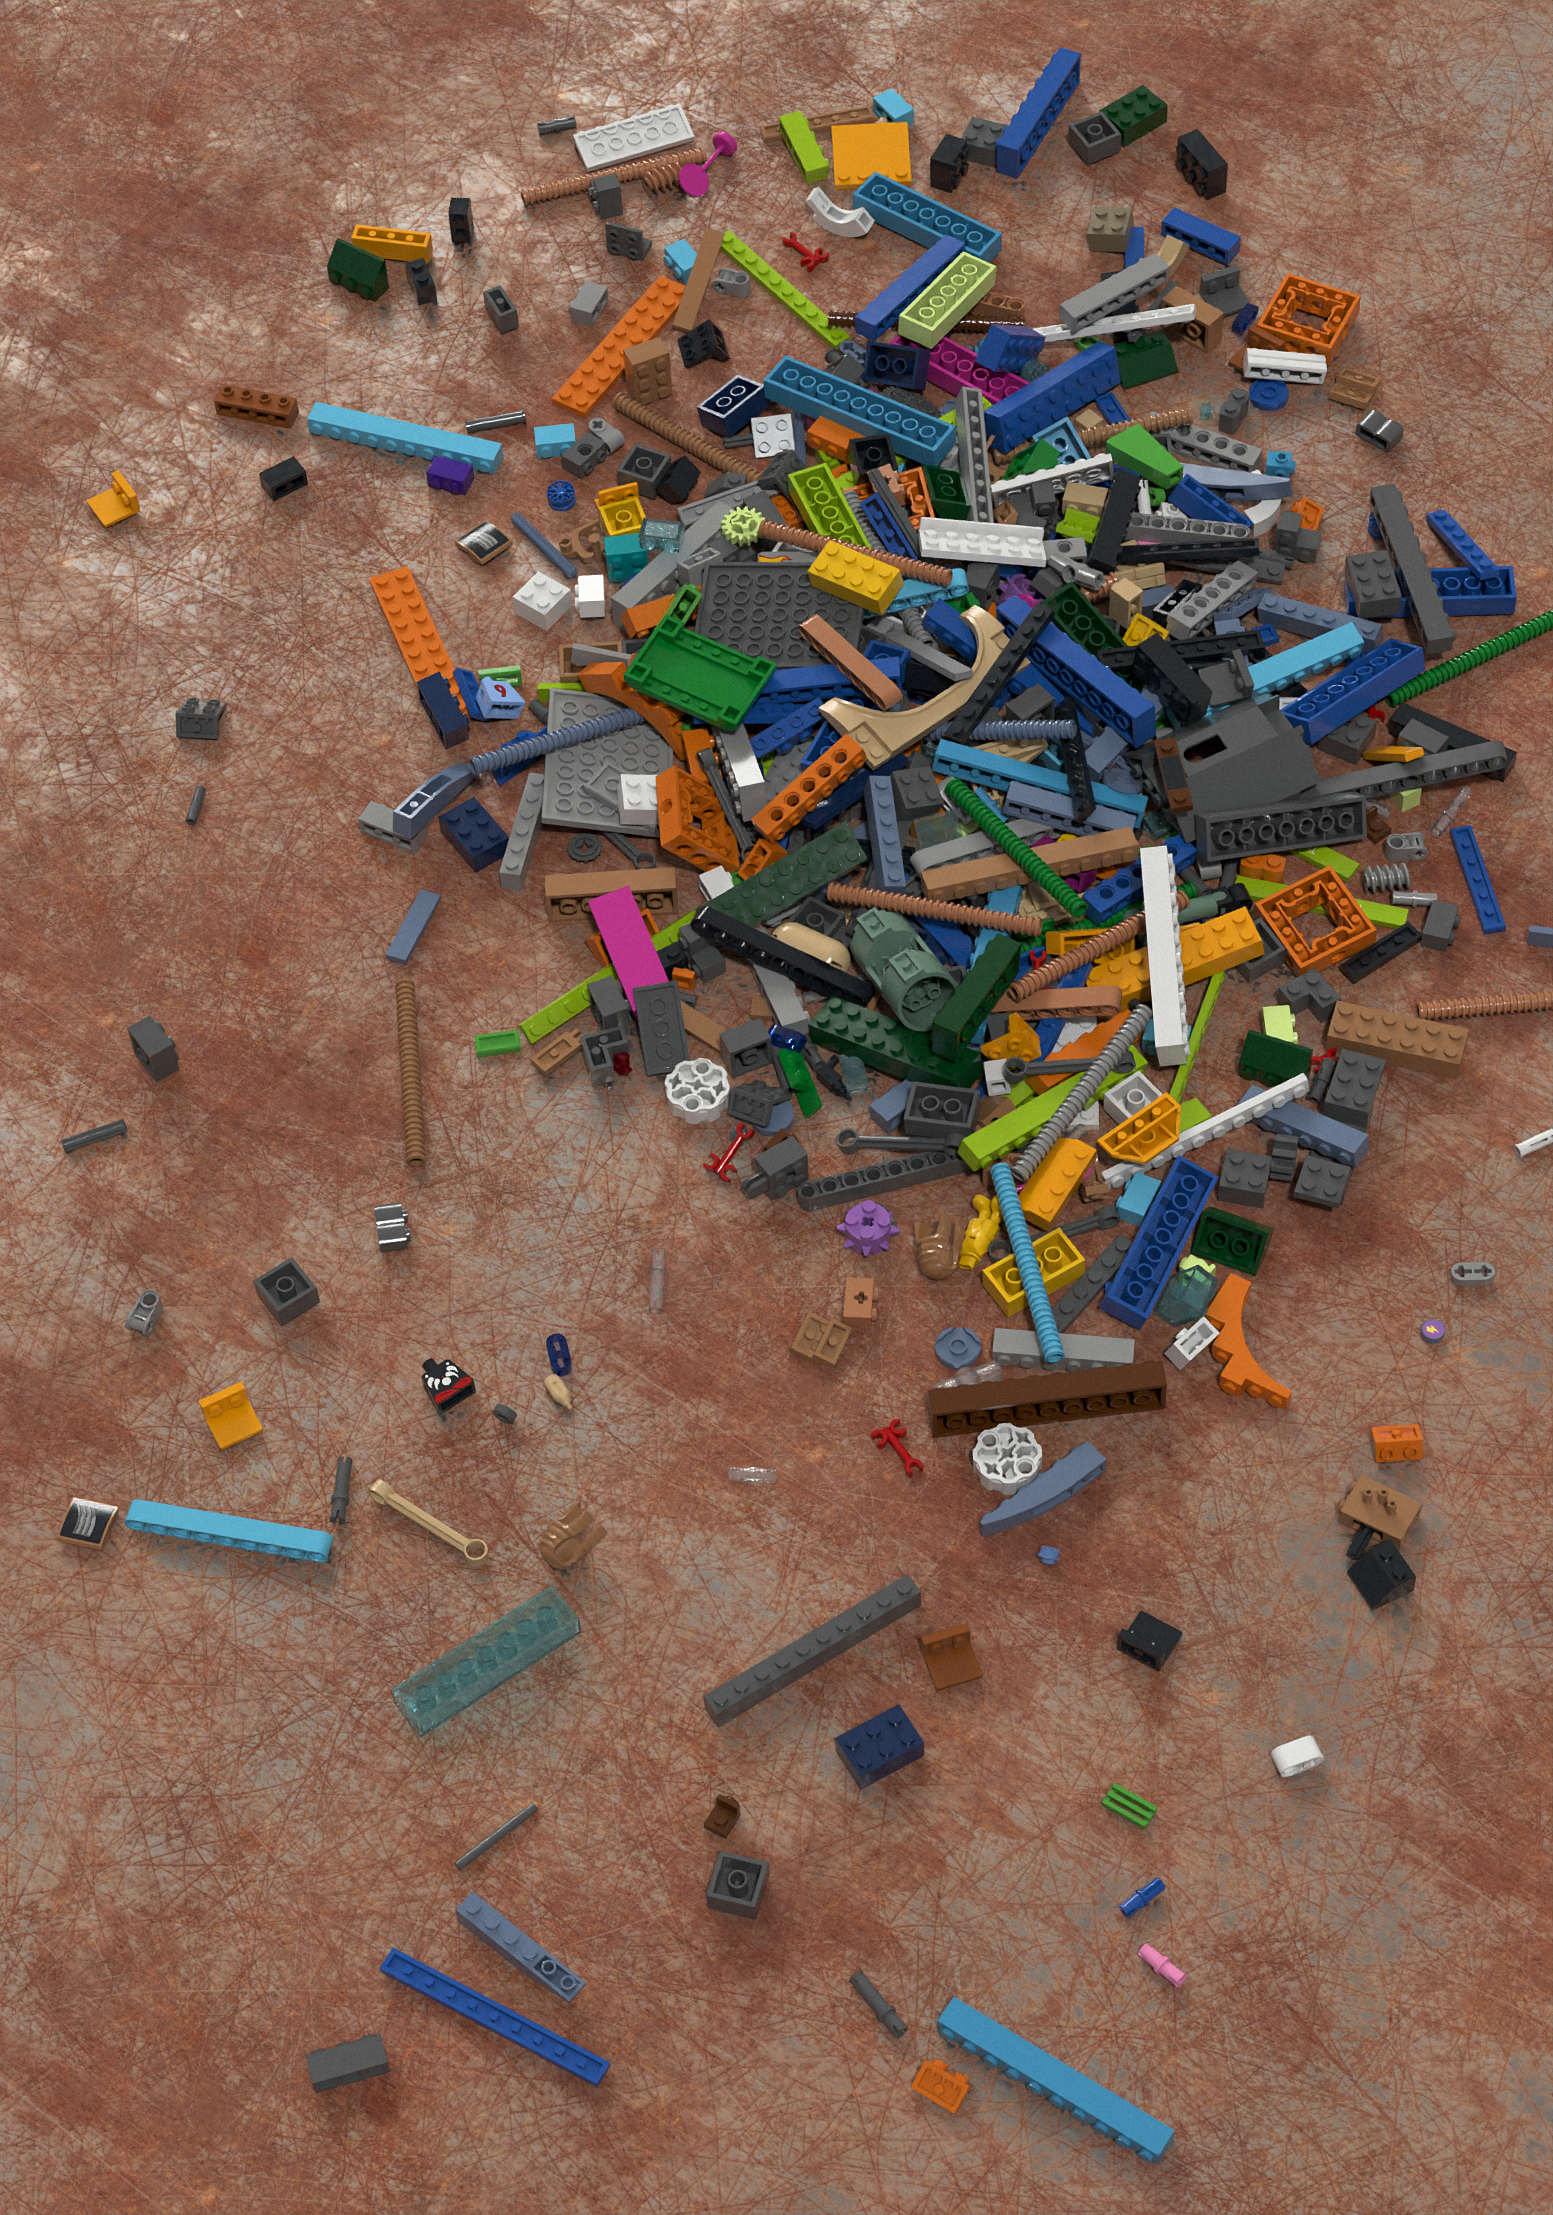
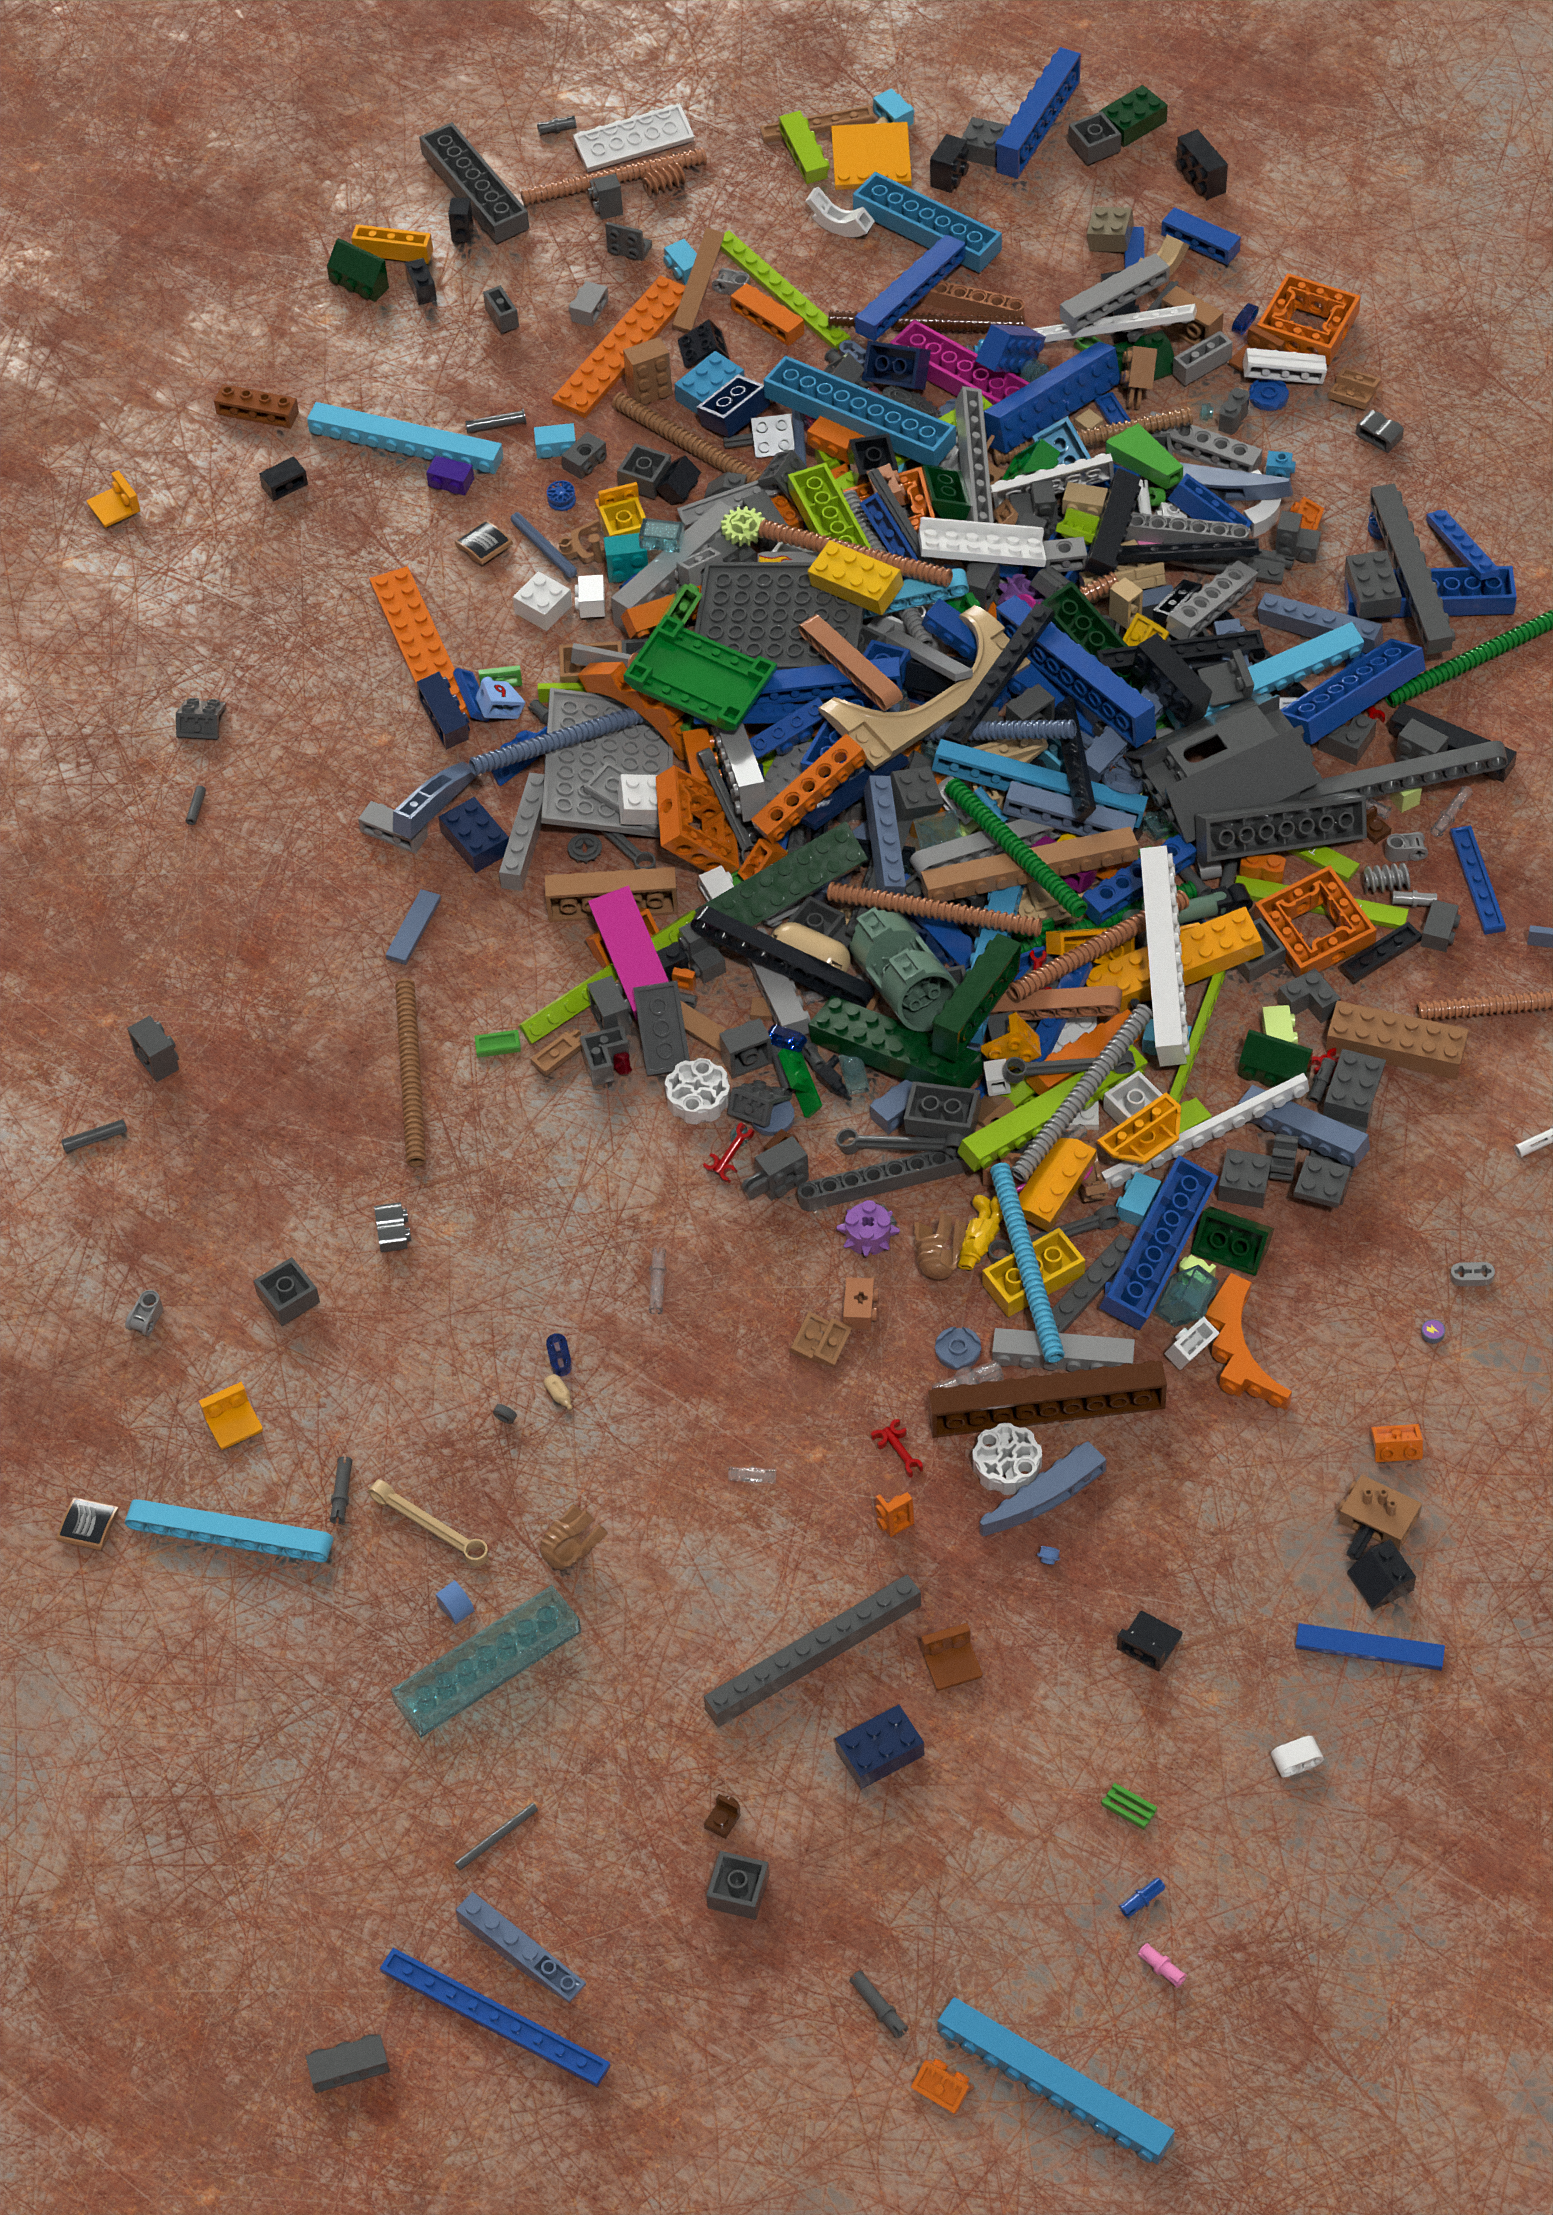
black torso [421,1358,476,1416] -> none
light grey piece [589,418,625,455] -> none
dark pink piece [679,131,737,197] -> none
red bar [782,232,829,272] -> none
yellowish green brick [898,251,997,349] -> none
light grey piece [1048,552,1105,590] -> none
reddish brown plate [1154,737,1193,814] -> none
dark grey bracket [1200,265,1251,317] -> none
sand blue tile [1213,588,1273,622] -> none
blue tile [1252,623,1279,647] -> none
light orange tile [1362,746,1424,762] -> none
none -> dark grey brick [419,122,529,243]
none -> medium blue brick [436,1580,475,1625]
none -> dark azure brick [674,351,745,415]
none -> orange brick [730,283,805,347]
none -> orange bracket [874,1492,914,1538]
none -> medium nougat brick [1120,346,1157,409]
none -> light grey brick [1173,331,1233,386]
none -> blue tile [1295,1623,1445,1671]

